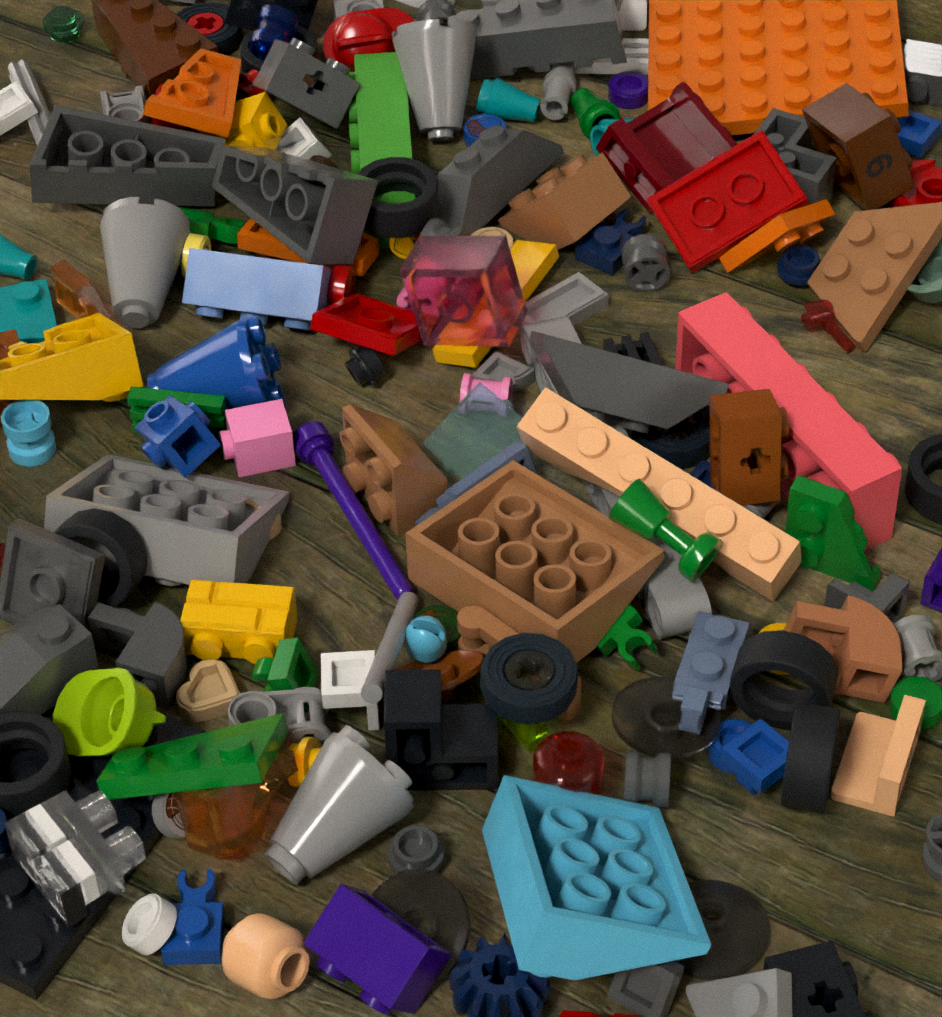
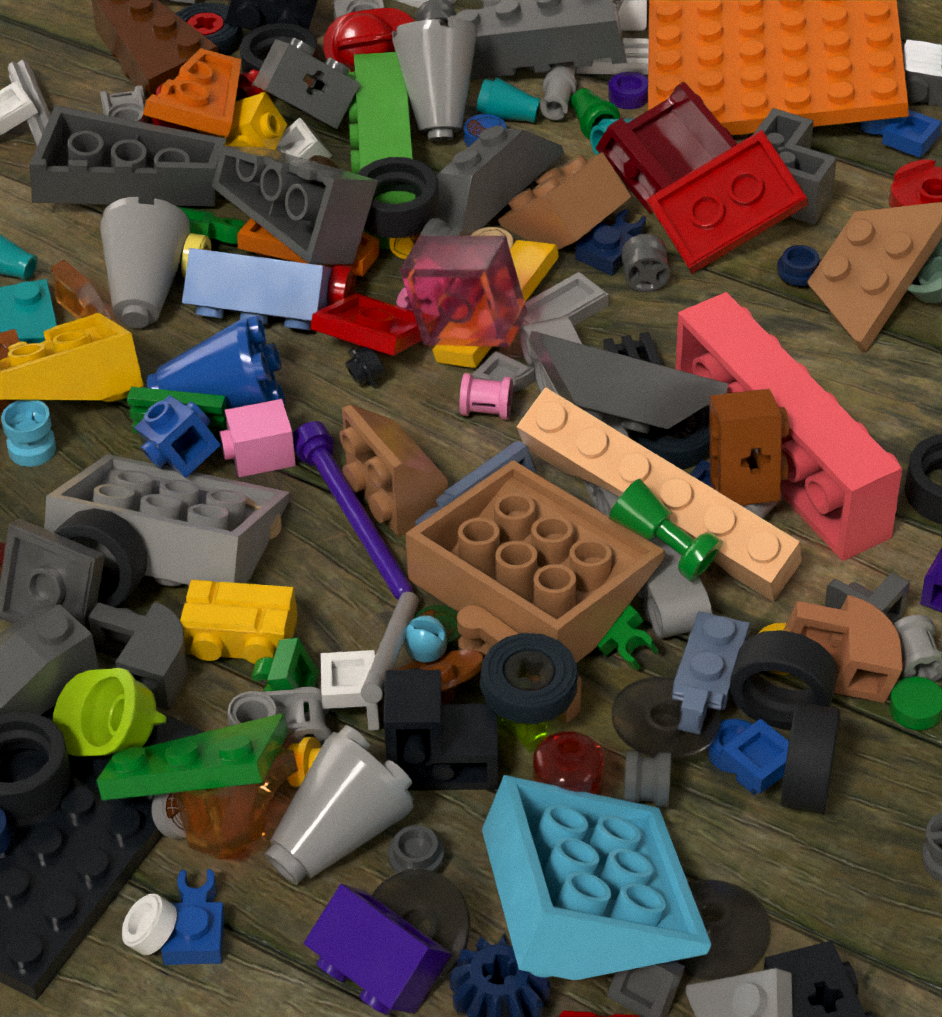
clear hips [4,790,146,928] -> none
clear green plate [43,6,84,43] -> none
tan tile [176,659,240,723] -> none
light nougat head [221,913,310,1000] -> none
clear blue wheel [248,5,299,61] -> none
clear light blue piece [422,382,523,479] -> none
orange wing [719,199,836,273] -> none
green wing [785,475,882,592] -> none
clear red hand [801,299,856,354] -> none
reddish brown brick [802,83,915,210] -> none
light nougat panel [831,695,926,817] -> none

